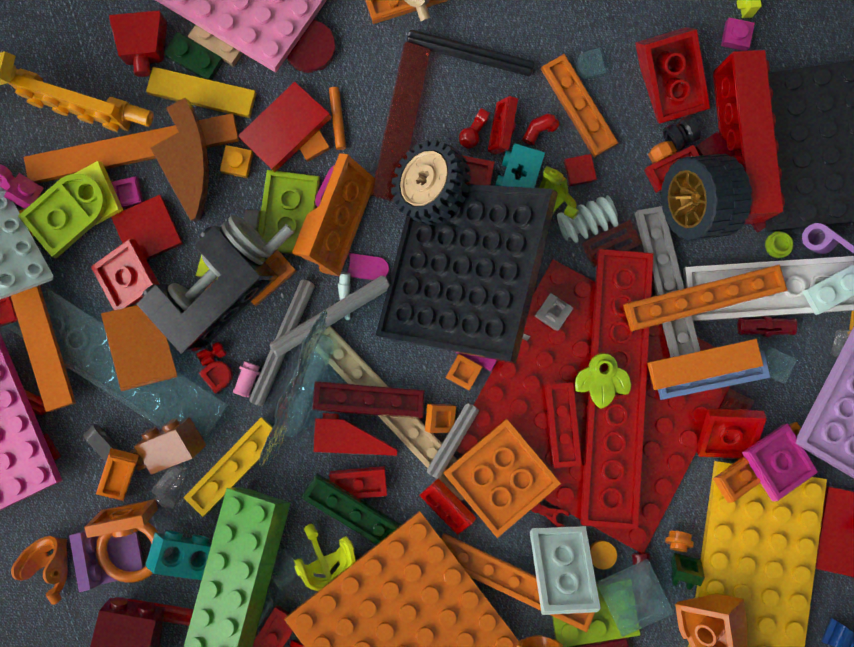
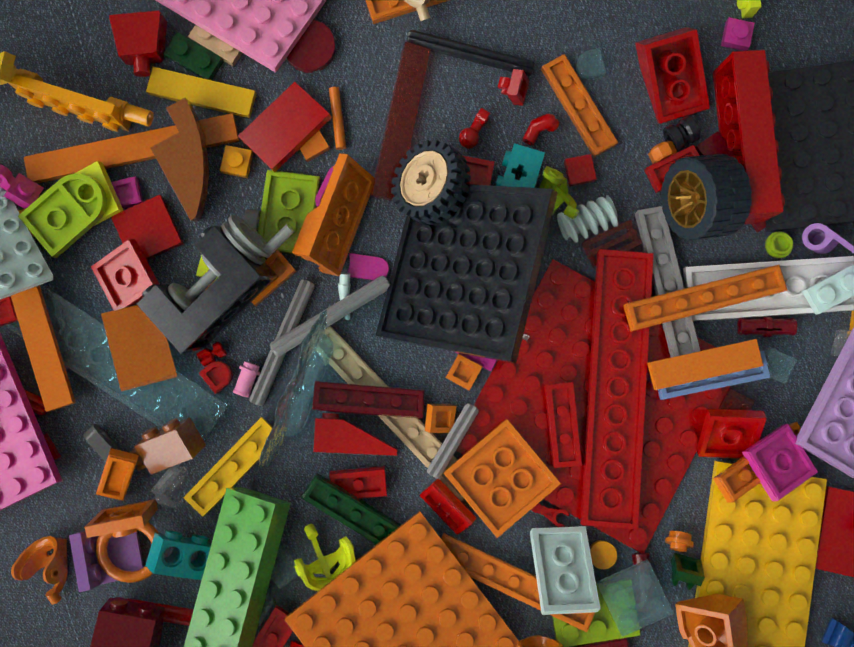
red plate [488,96,518,155] -> none
light grey tile [535,293,573,331] -> none
lime plate [575,353,631,409] -> none
none -> red tile [498,69,529,106]

